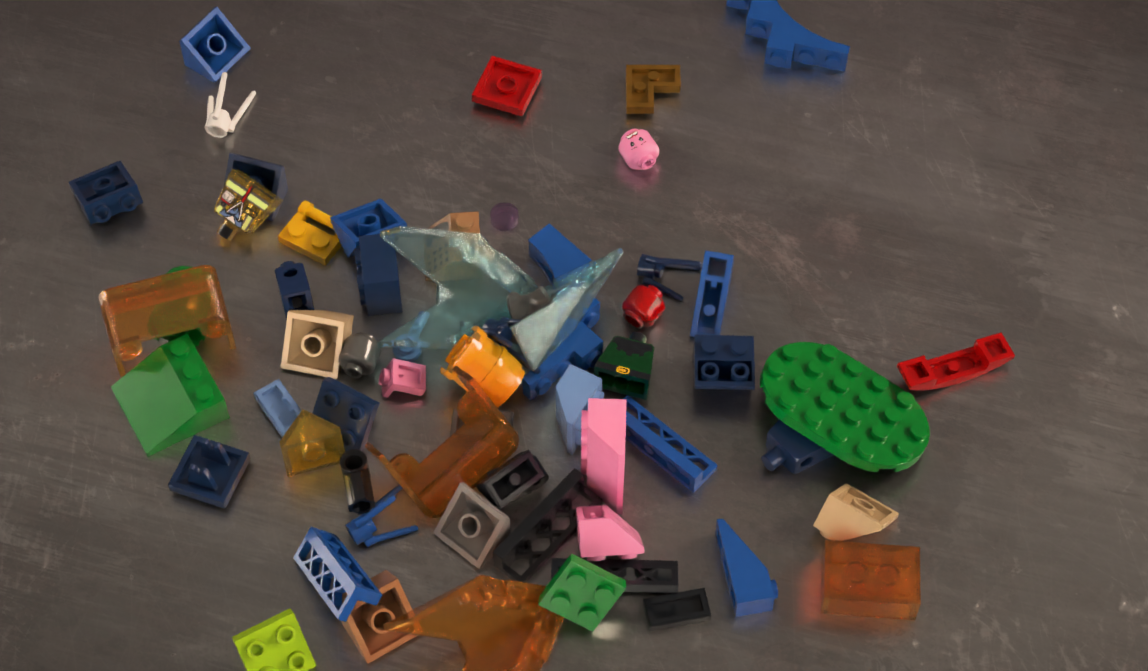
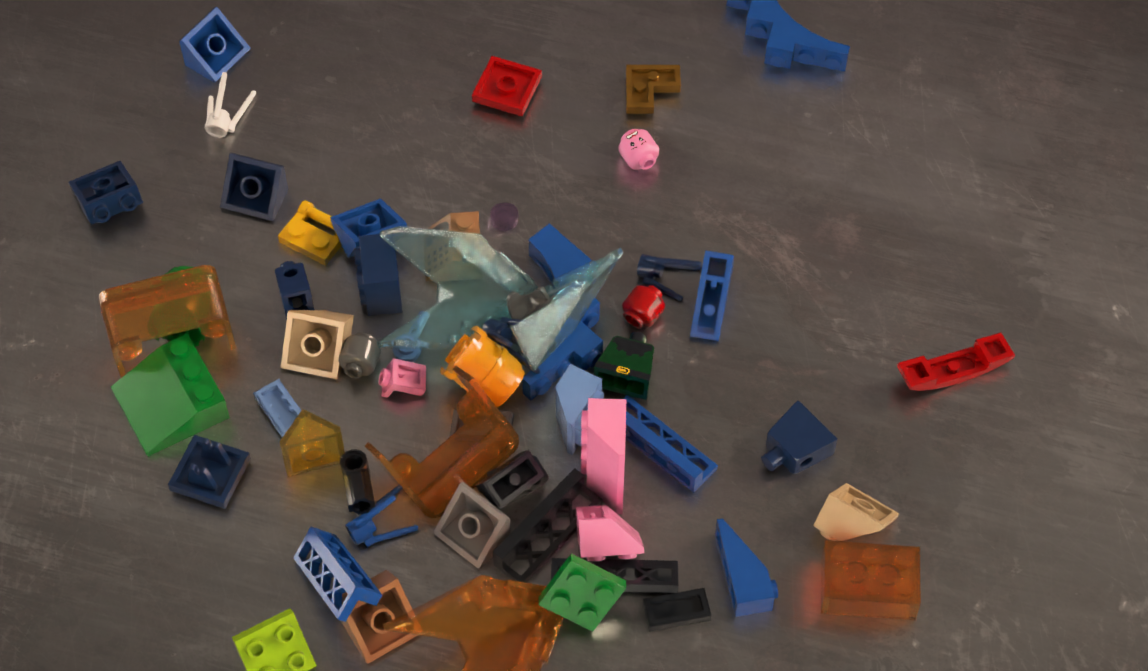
torso [214,169,283,241] -> none
dark blue plate [306,377,380,452] -> none
dark blue slope [693,335,755,390] -> none
green plate [760,342,930,473] -> none

